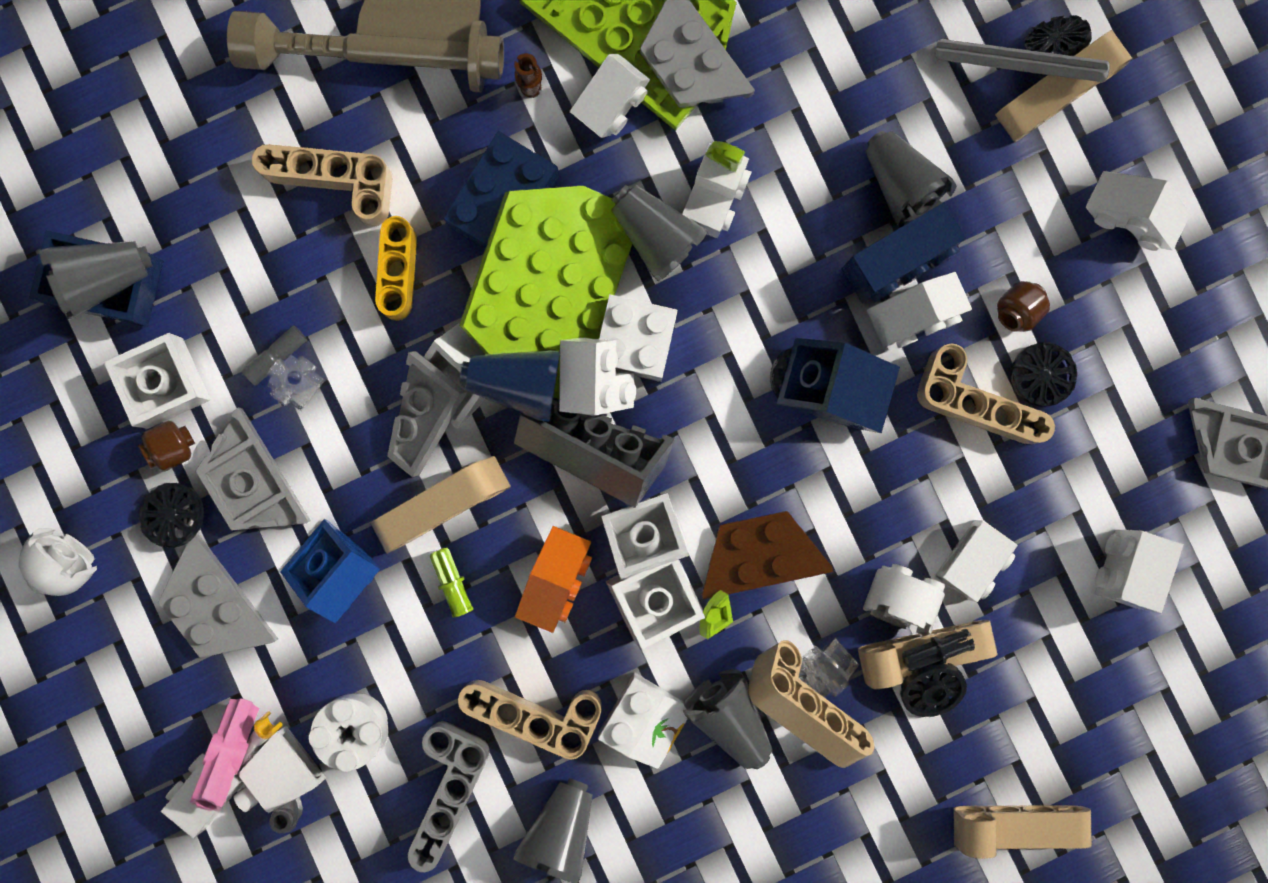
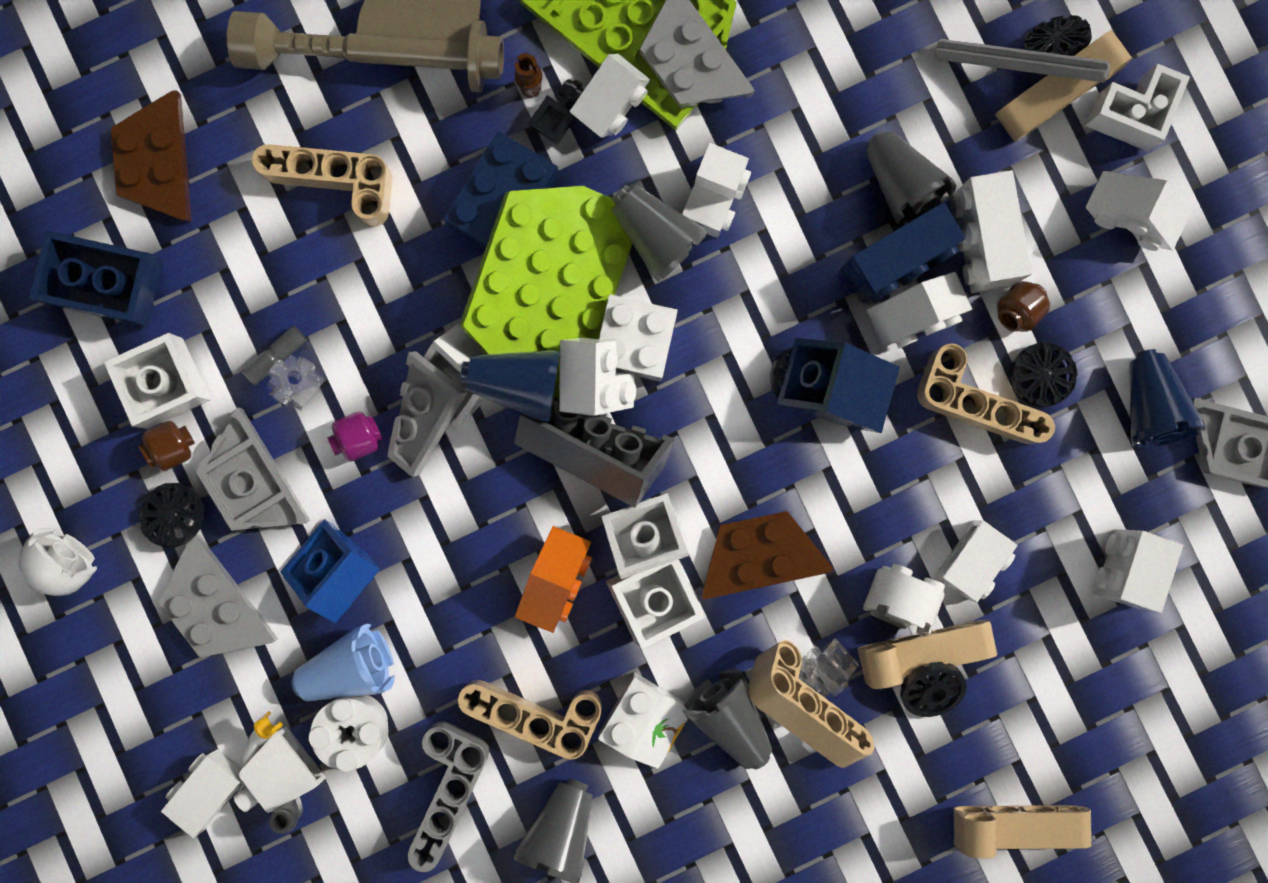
dark grey cone [40,241,153,319] -> none
bright pink piece [190,698,259,811] -> none
tan beam [370,456,511,554] -> none
yellow beam [375,216,417,321] -> none
lime axle [430,548,474,618] -> none
lime tile [699,590,733,639] -> none
lime tile [705,141,745,172] -> none
black axle [902,628,975,671] -> none
none -> reddish brown wing [111,90,192,223]
none -> light blue cone [291,624,395,701]
none -> magenta head [327,411,382,462]
none -> black plate [528,79,585,145]
none -> white brick [950,170,1032,293]
none -> white brick [1085,64,1190,151]
none -> dark blue cone [1129,349,1206,448]

